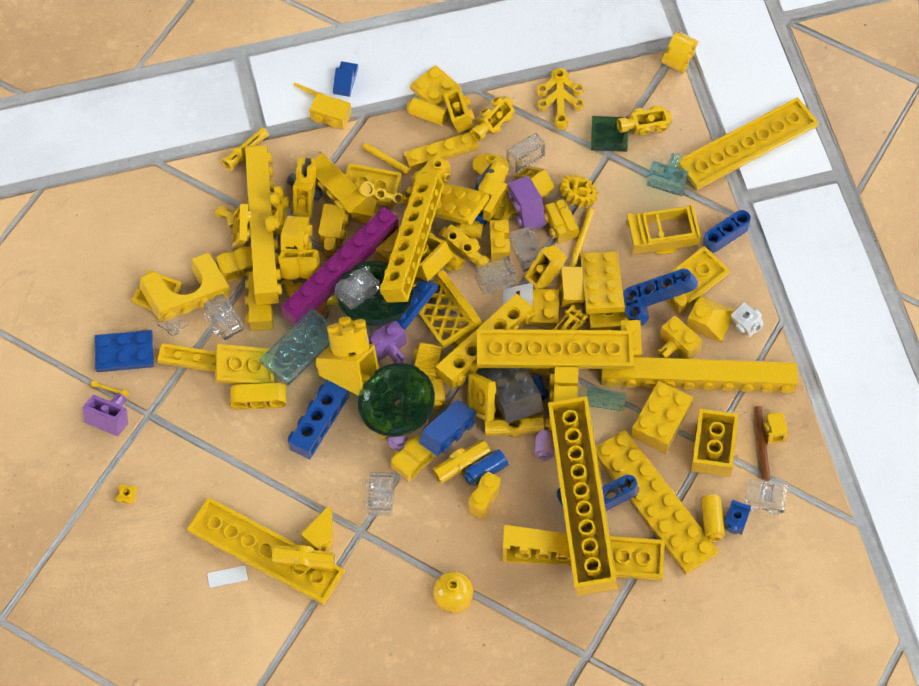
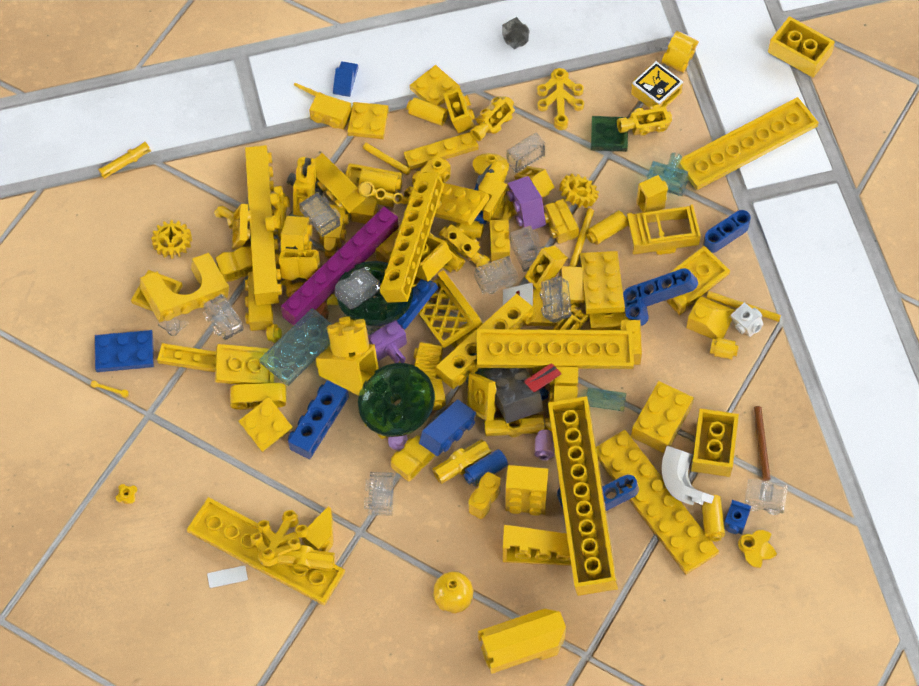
medium lavender brick [83,393,128,437] -> none
yellow pin [221,127,269,171] -> none
yellow brick [601,357,798,394] -> none
yellow plate [610,536,665,581] -> none
yellow brick [657,315,703,359] -> none
yellow brick [763,412,789,445] -> none
none -> yellow pin [98,142,151,179]
none -> yellow gear [151,220,193,259]
none -> yellow plate [238,397,293,452]
none -> yellow plant [250,510,308,566]
none -> yellow plate [266,324,282,343]
none -> clear brick [299,192,341,237]
none -> yellow plate [348,102,389,139]
none -> yellow brick [359,169,402,193]
none -> yellow brick [477,608,566,674]
none -> clear smoke brick [502,17,530,49]
none -> yellow brick [505,465,548,516]
none -> red sticker [524,363,561,392]
none -> clear brick [540,276,572,323]
none -> yellow brick [586,210,628,245]
none -> piece [631,61,683,108]
none -> yellow piece [636,175,668,213]
none -> white arch [662,446,714,505]
none -> yellow bar [706,291,781,322]
none -> yellow brick [710,338,739,360]
none -> yellow plate [738,530,777,568]
none -> yellow brick [768,16,835,78]

